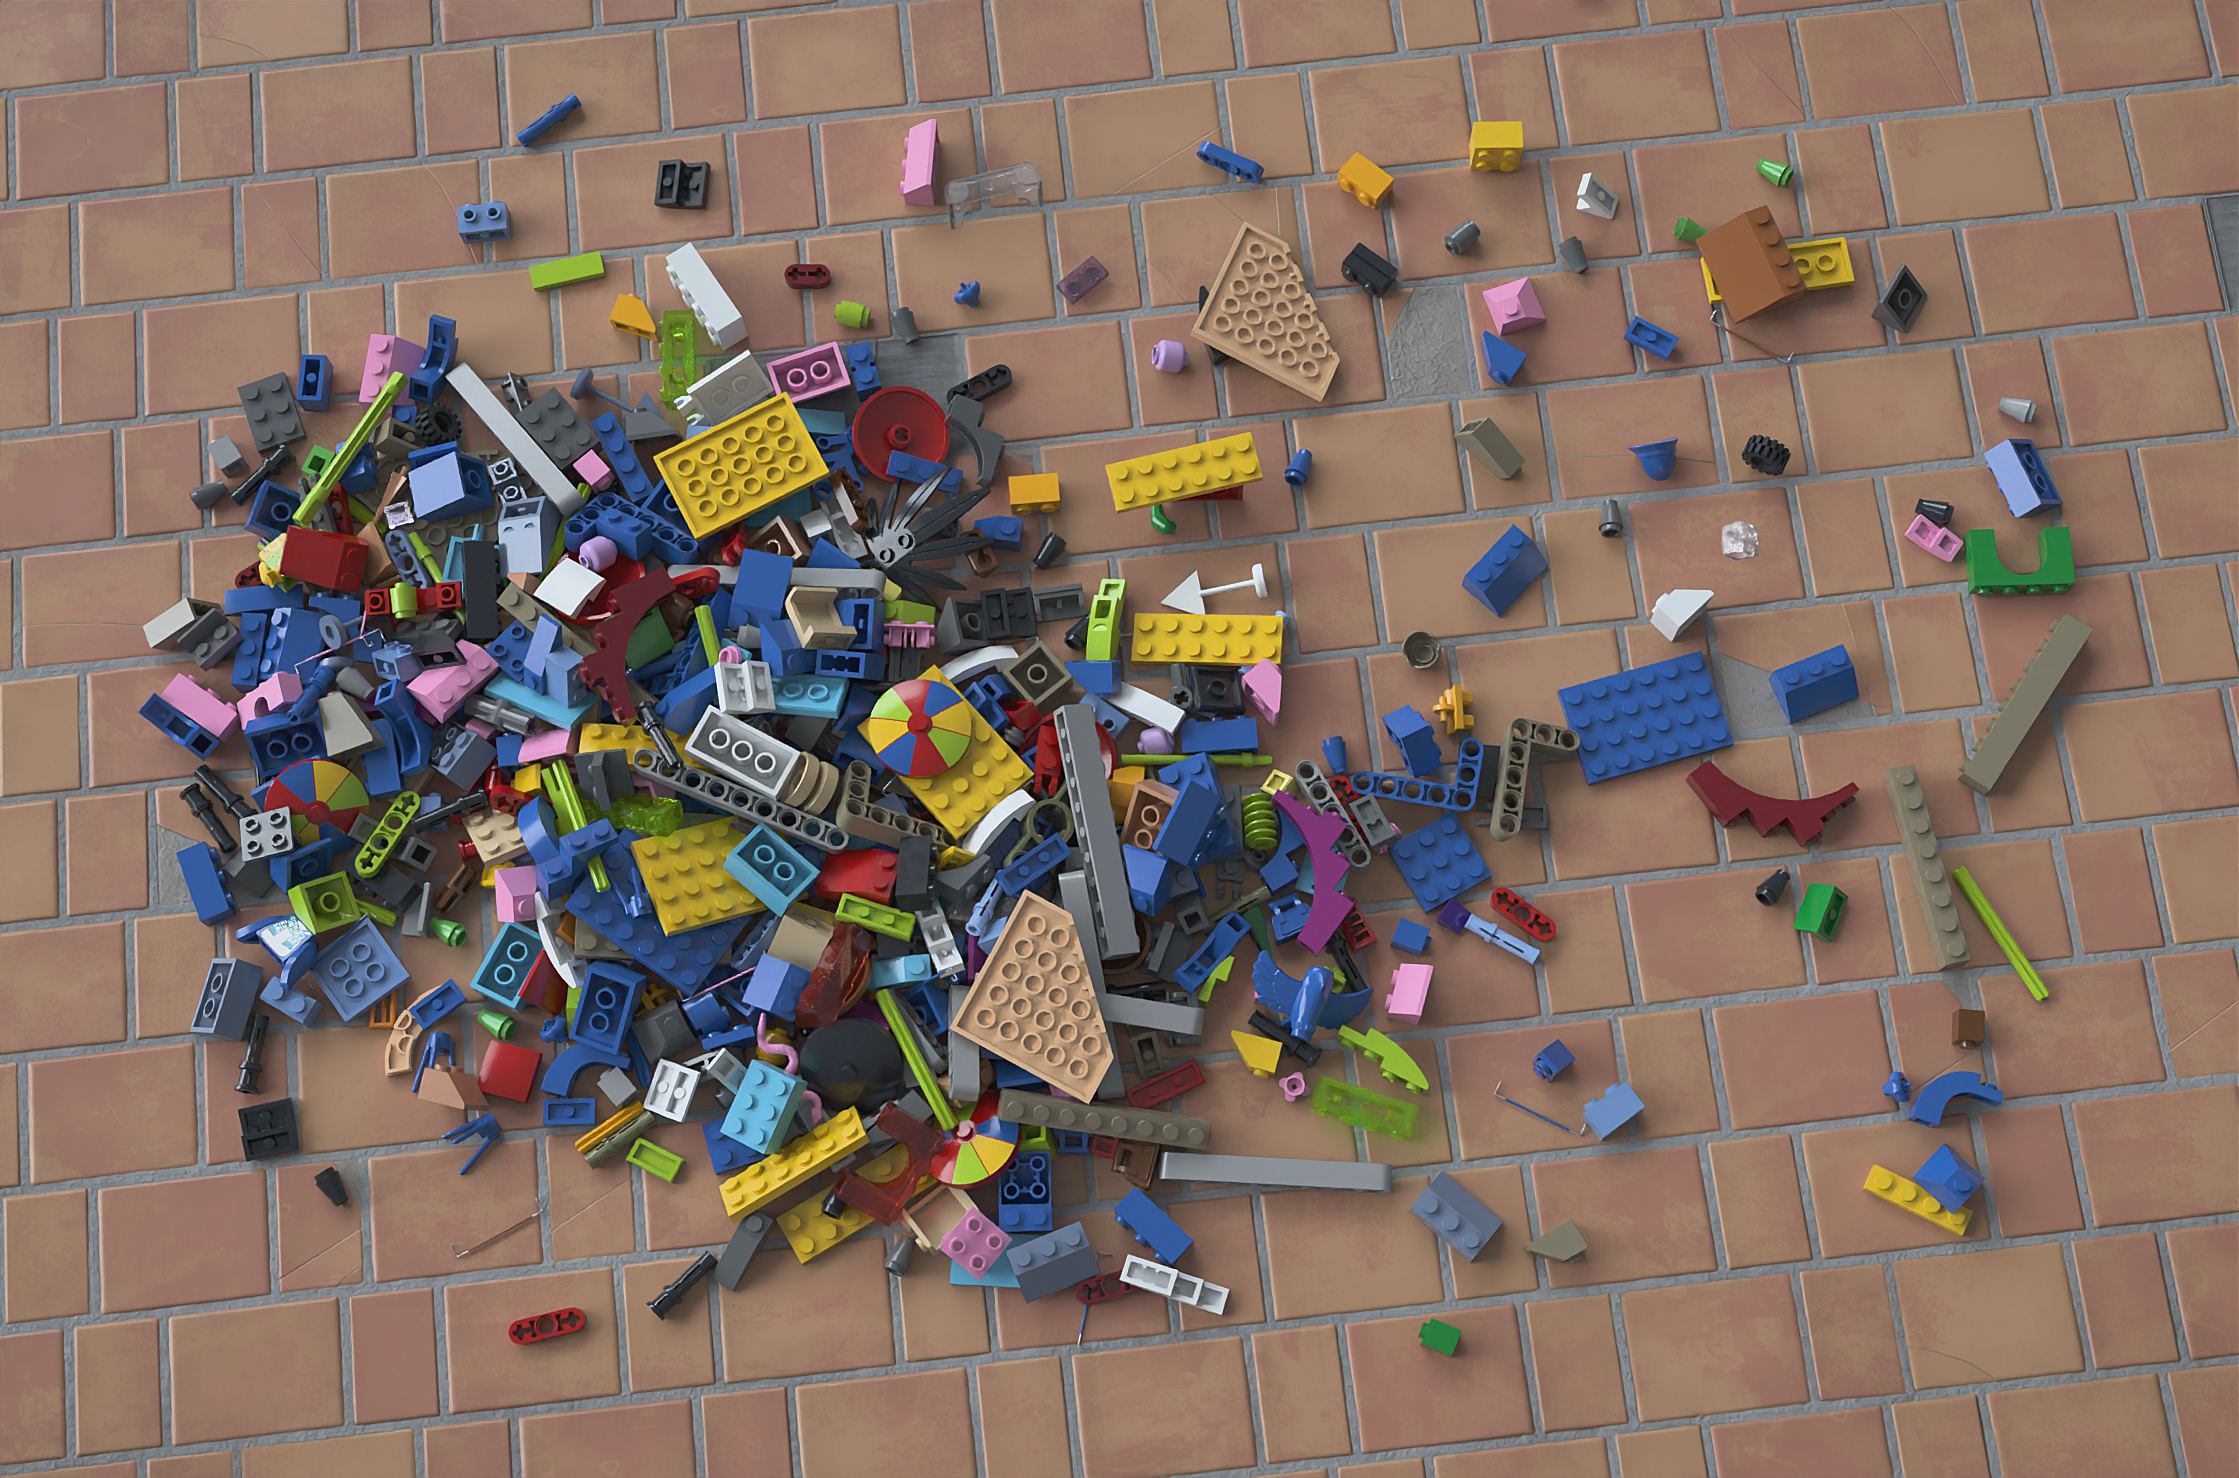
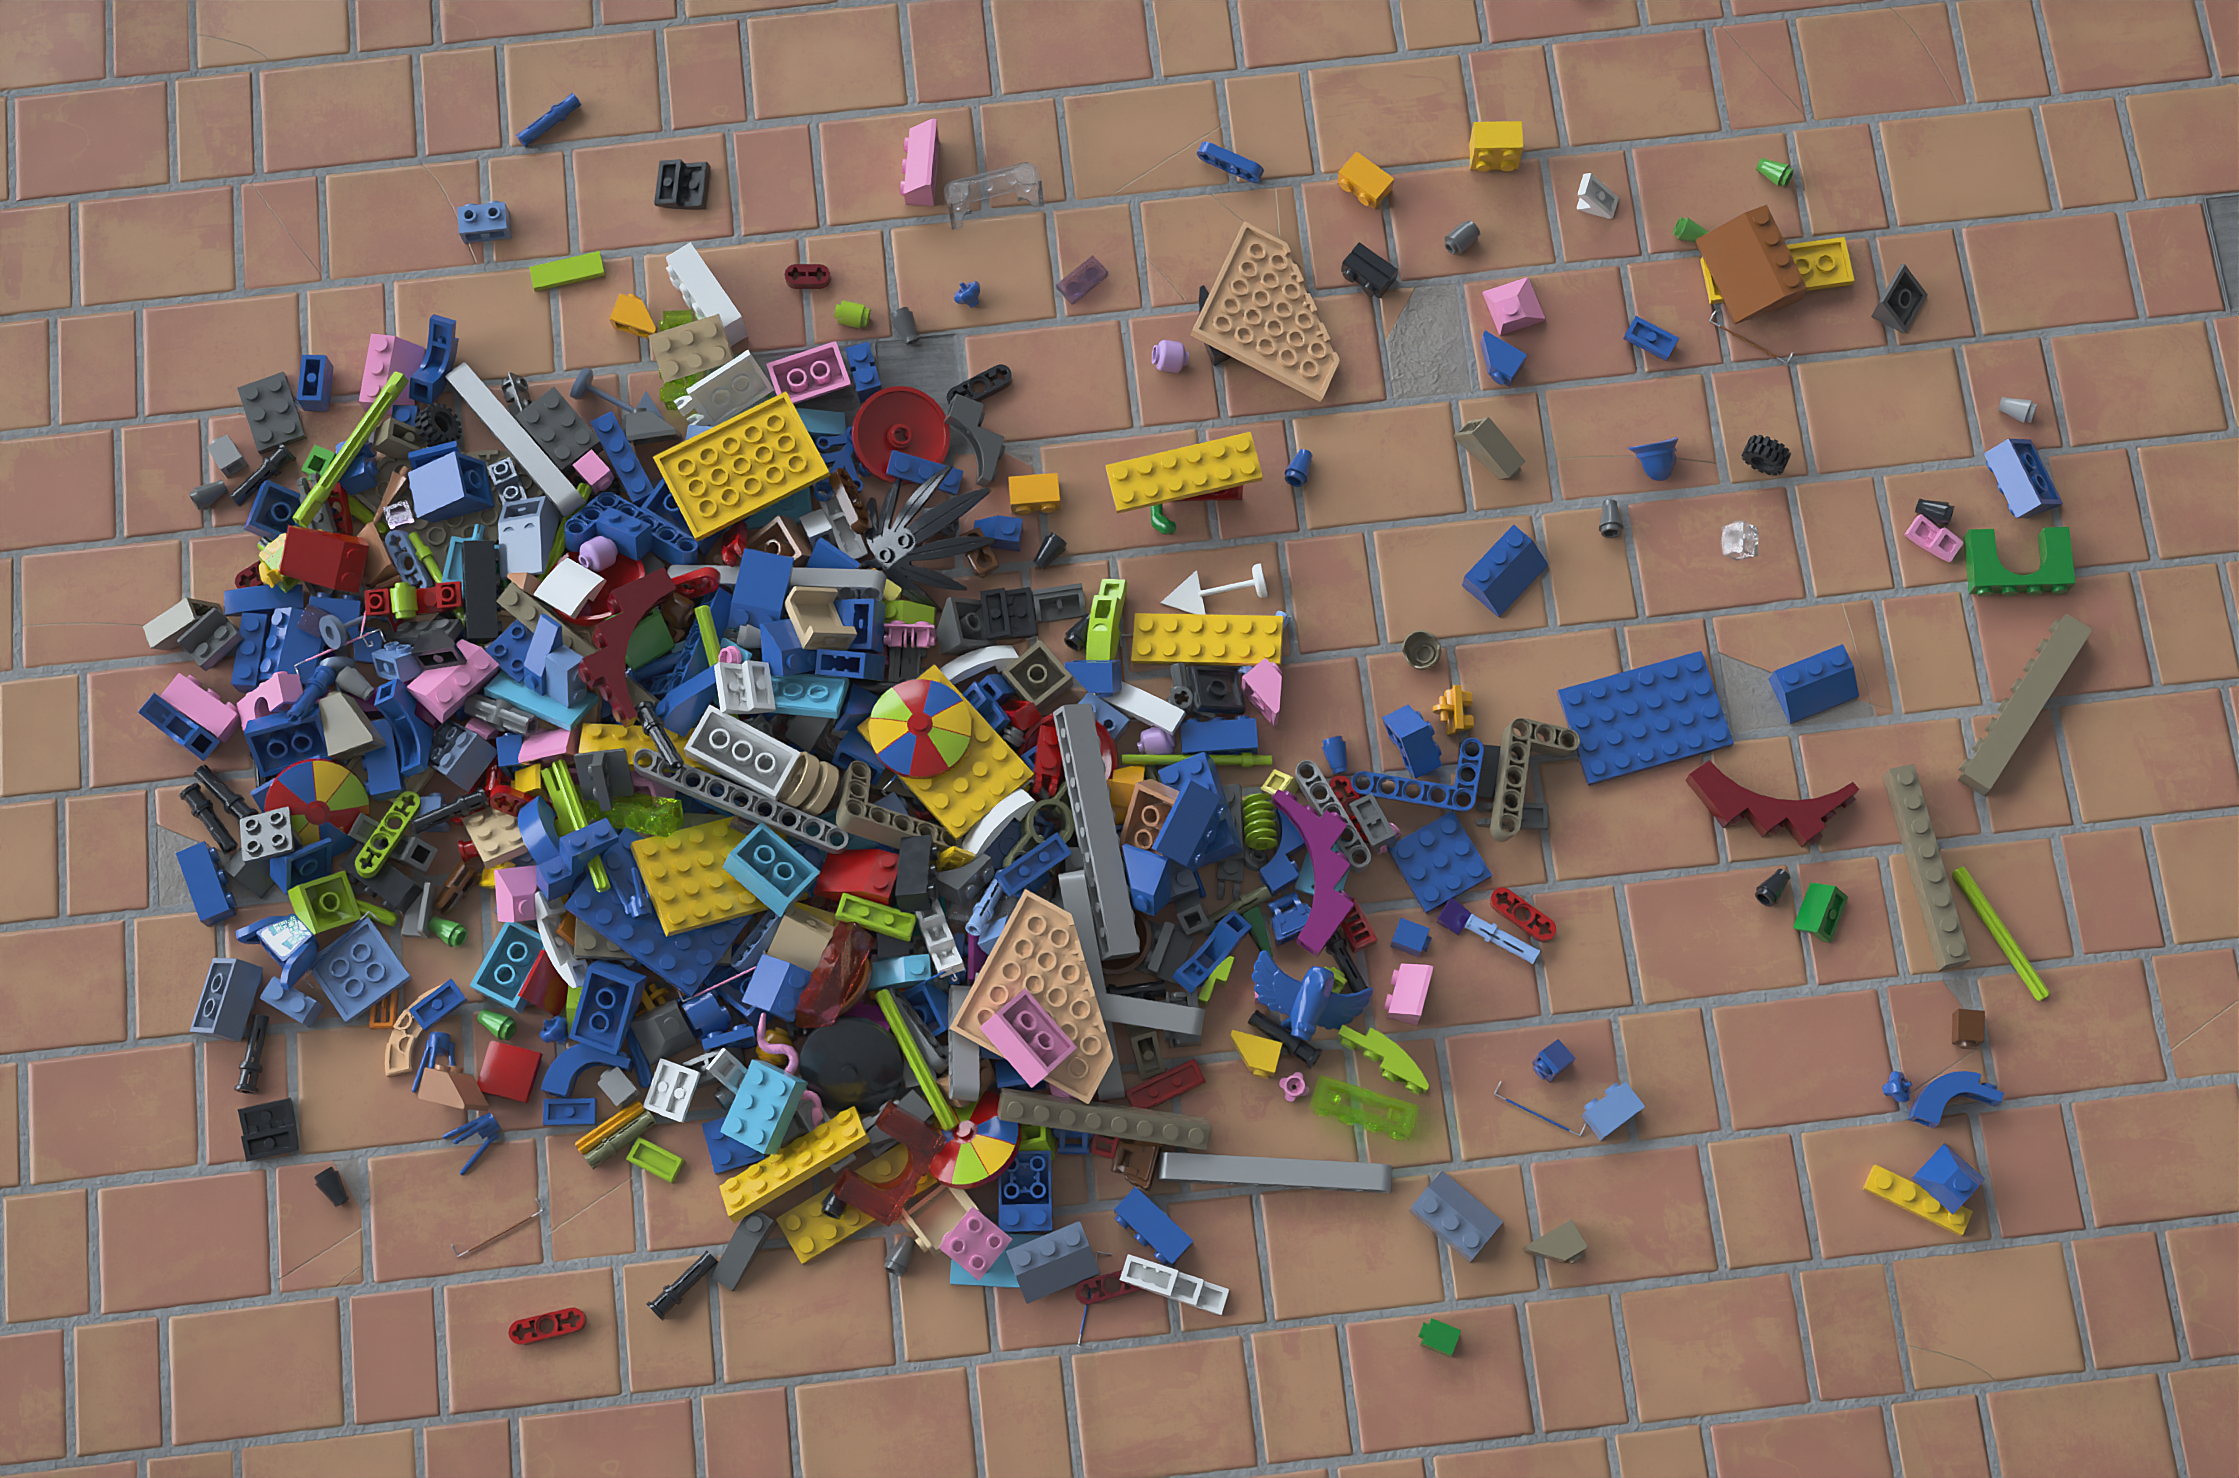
dark grey cone [1559,236,1589,274] -> none
white slope [1650,589,1714,642] -> none
none -> clear purple plate [297,604,331,638]
none -> tan plate [648,314,734,383]
none -> bright pink slope [980,988,1077,1088]

